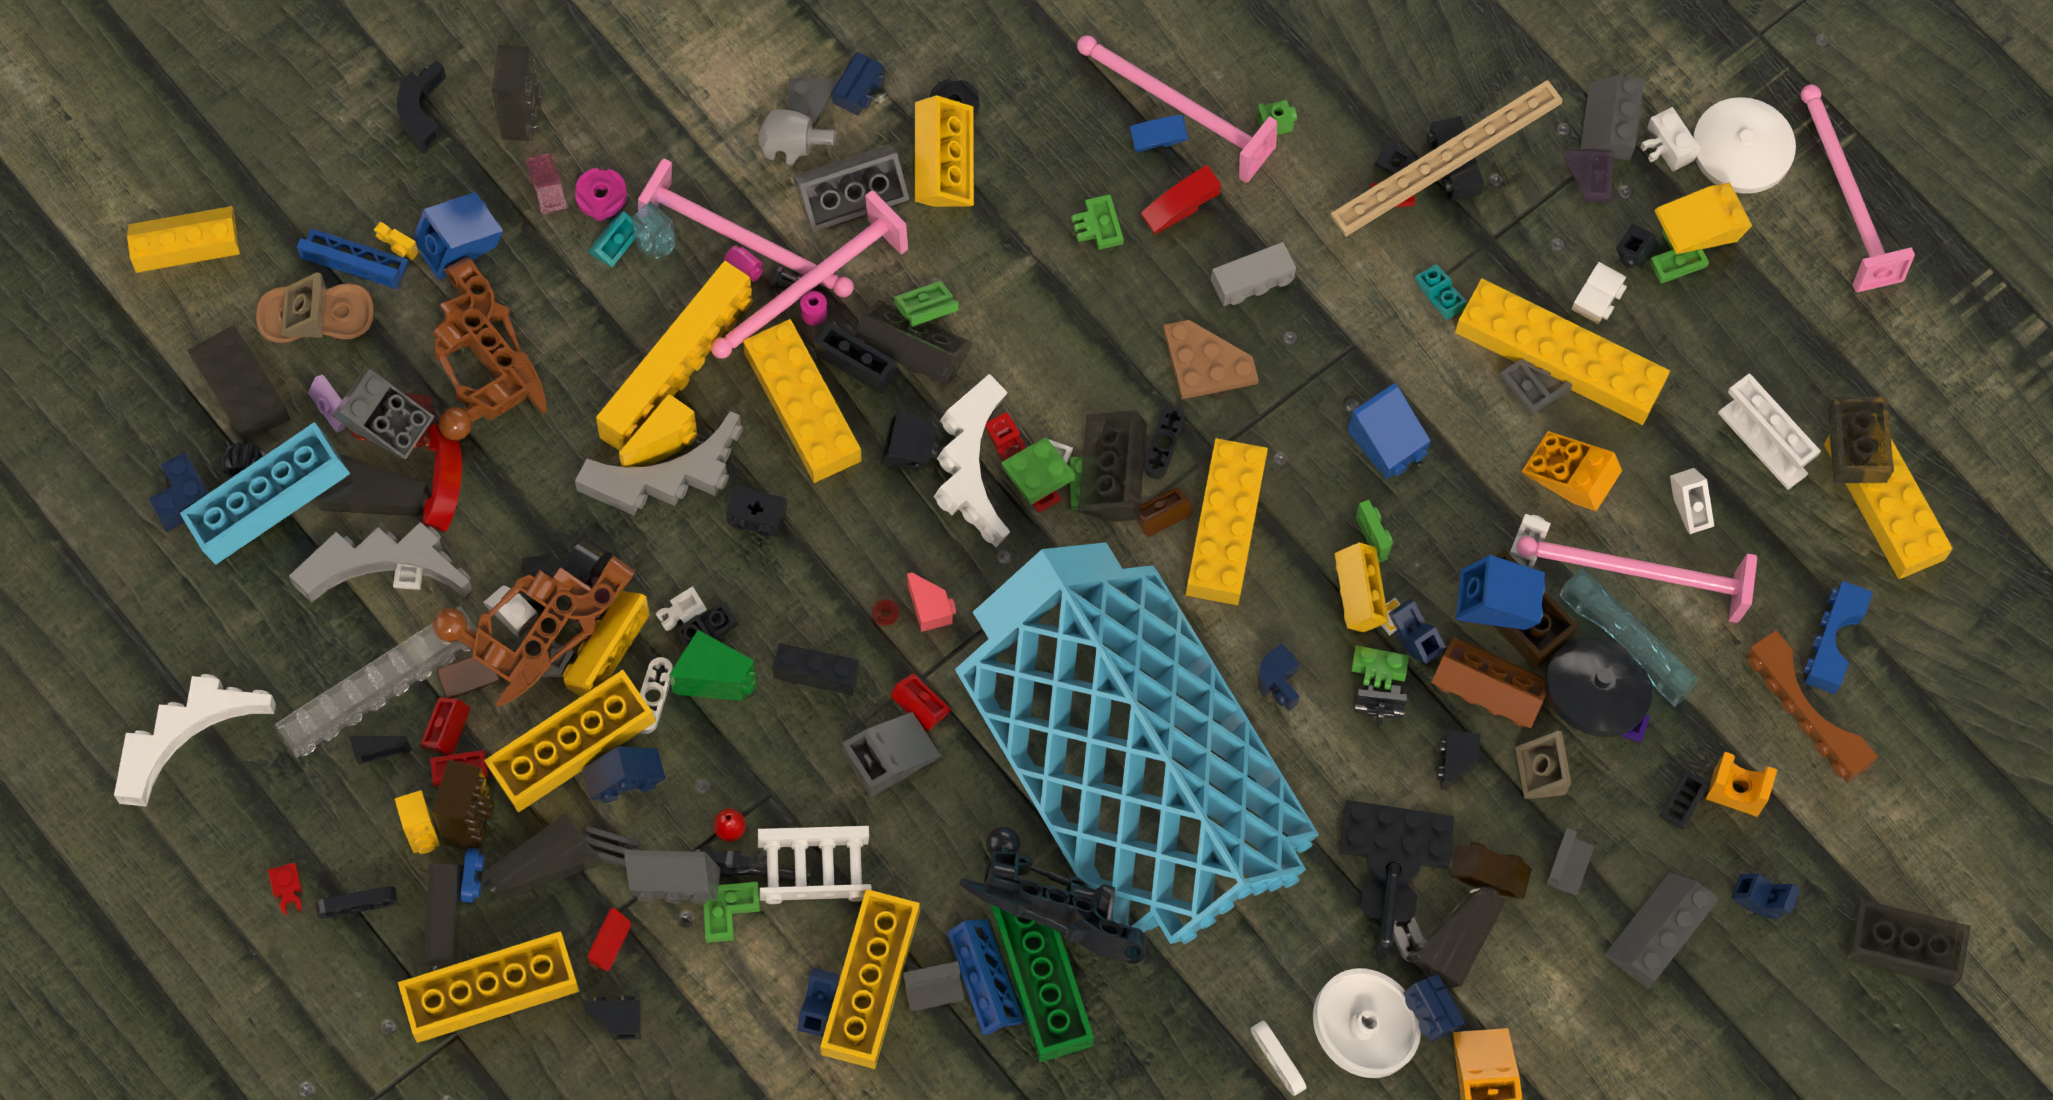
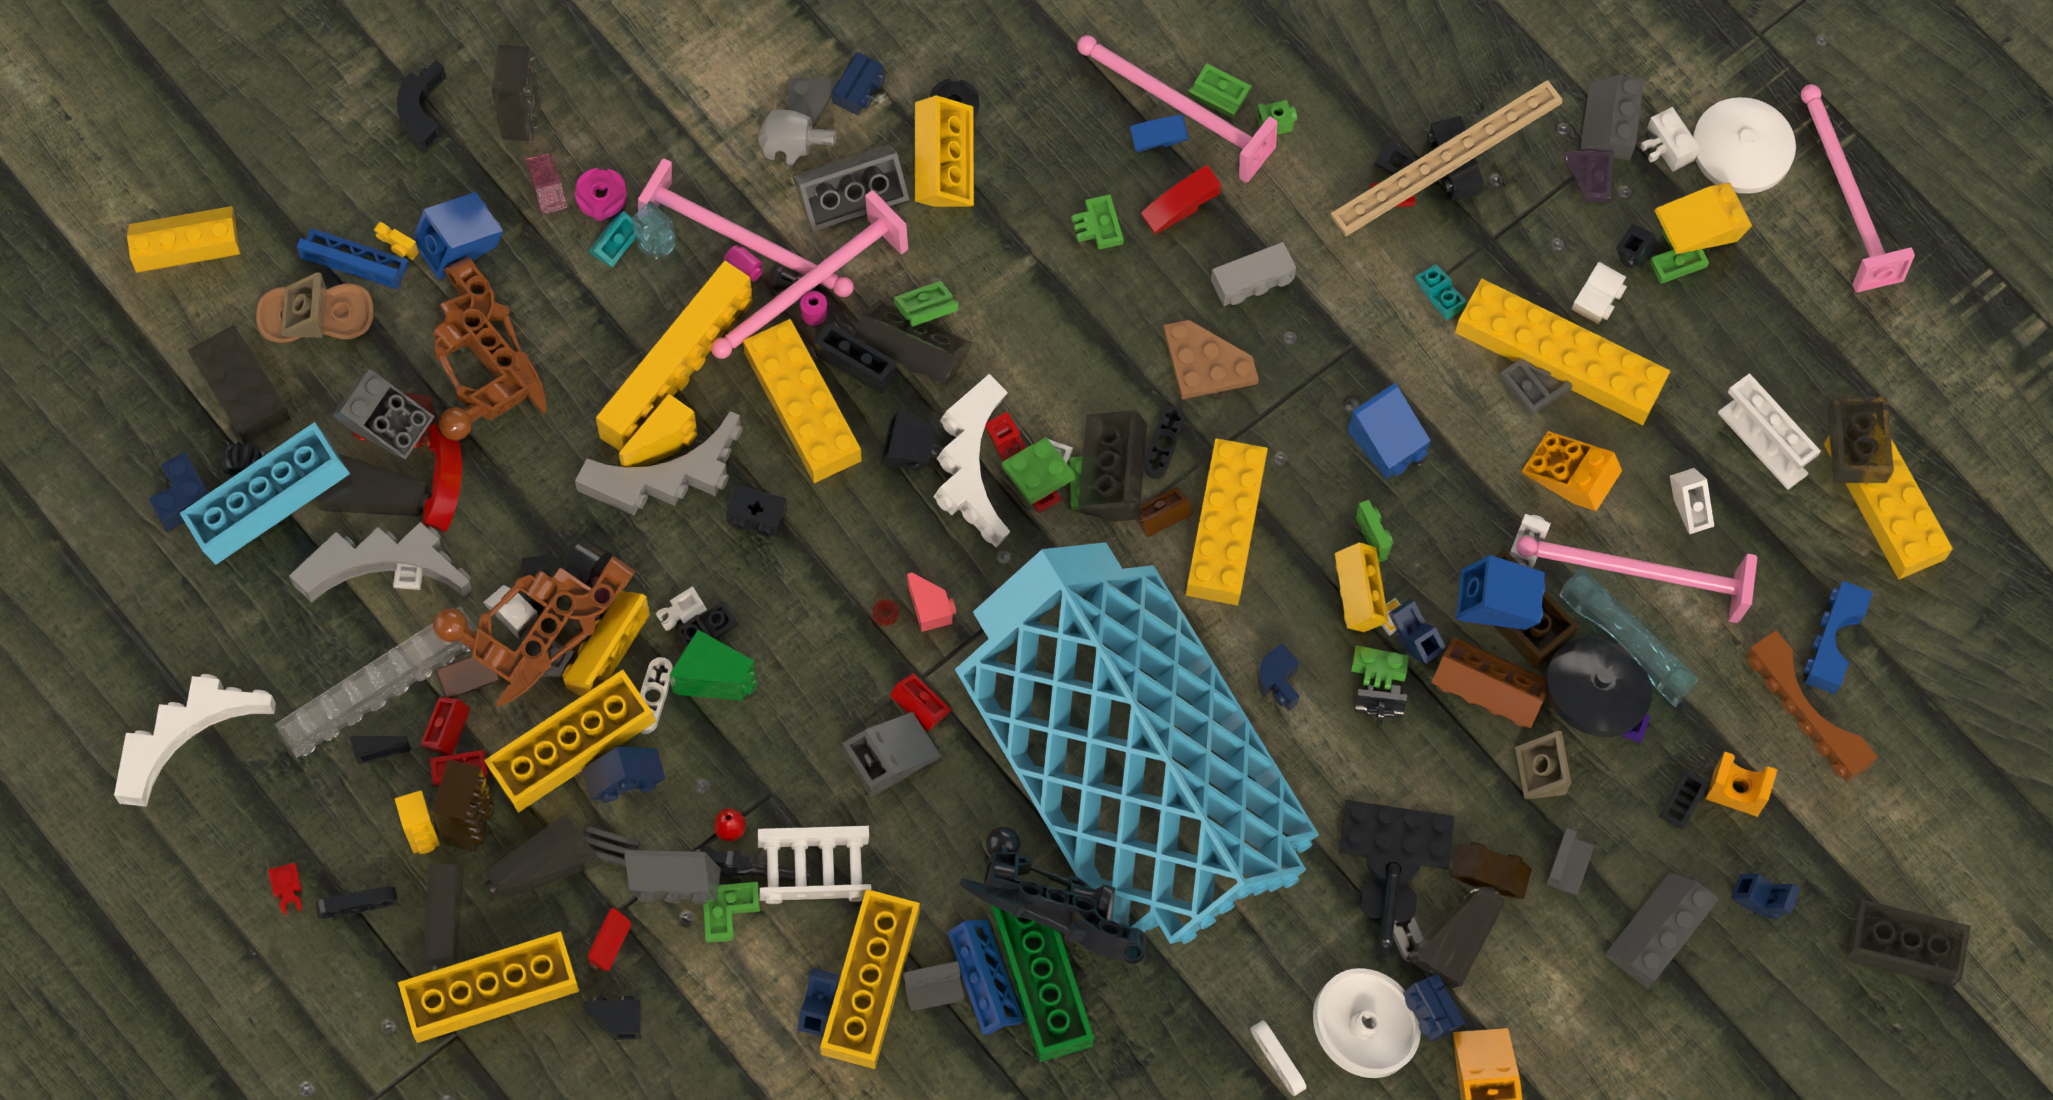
lavender plate [308,375,346,433] -> none
blue plate [461,848,485,903] -> none
black brick [773,643,859,695] -> none
black slope [1437,730,1481,790] -> none
none -> bright green plate [1188,63,1251,119]

